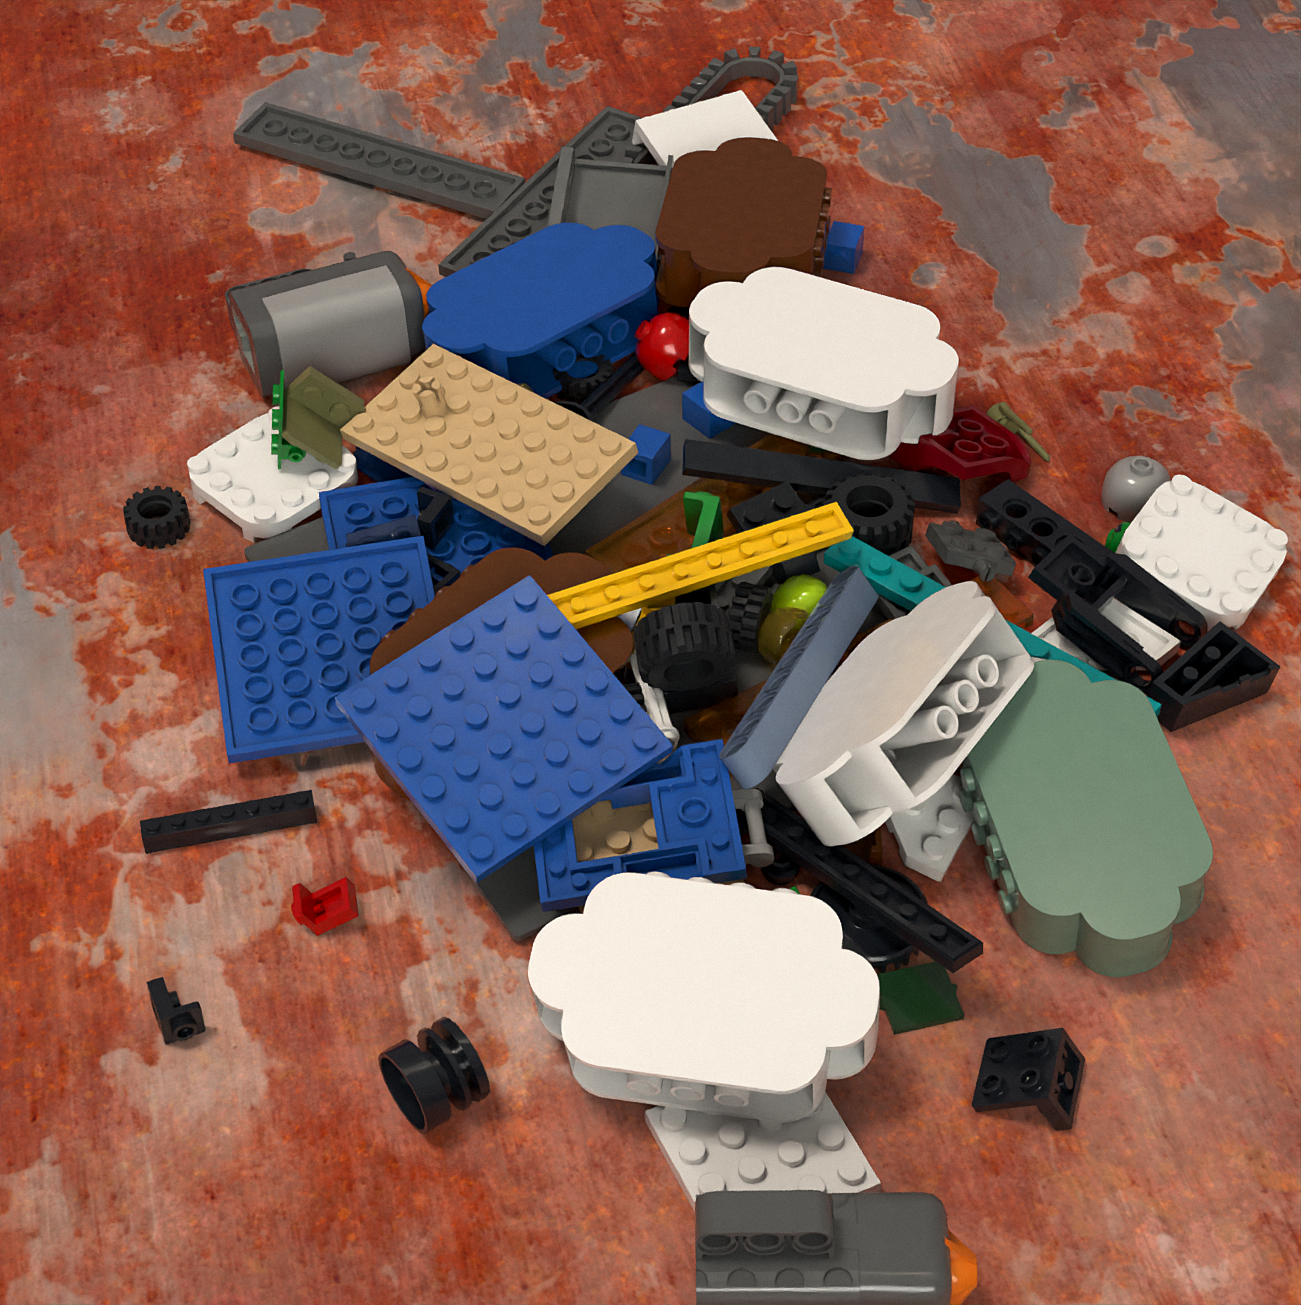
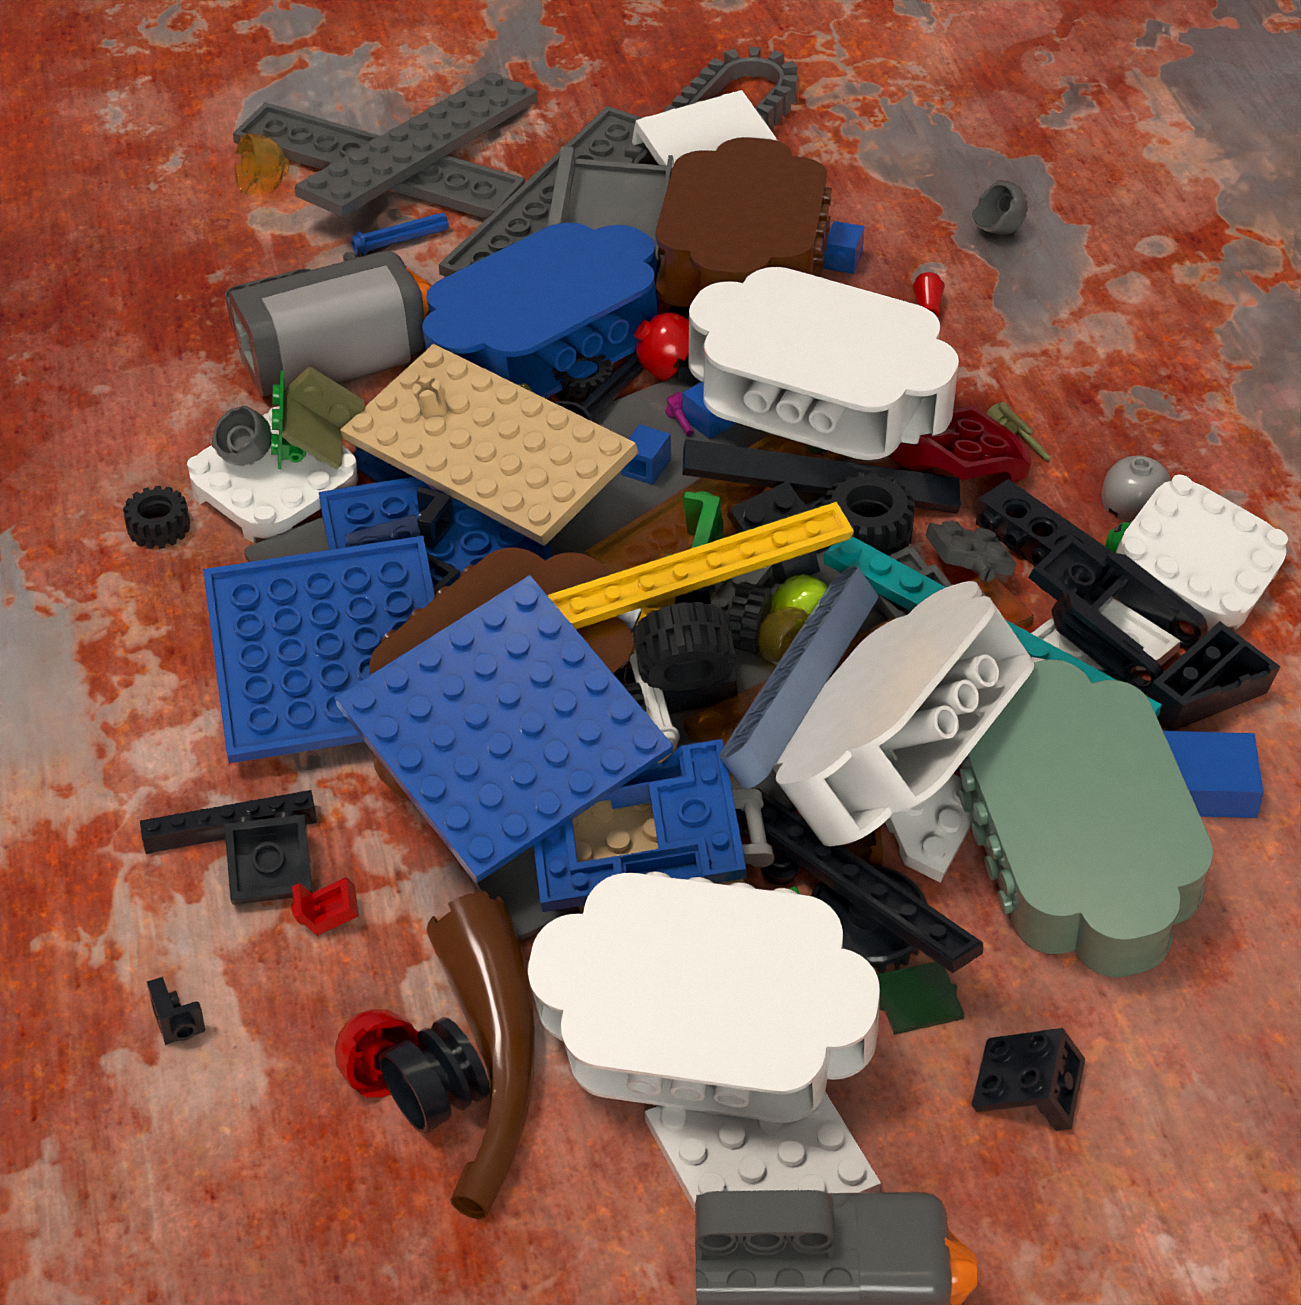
none -> dark grey hair [212,405,272,466]
none -> black plate [224,811,313,905]
none -> clear yellow cylinder [235,134,289,195]
none -> dark grey plate [295,72,537,217]
none -> red cylinder [335,1009,418,1098]
none -> blue axle [350,213,449,256]
none -> reddish brown brick [426,892,535,1219]
none -> magenta hand [665,392,694,436]
none -> red cone [912,272,945,318]
none -> dark grey hair [972,180,1028,235]
none -> blue brick [1163,731,1264,818]

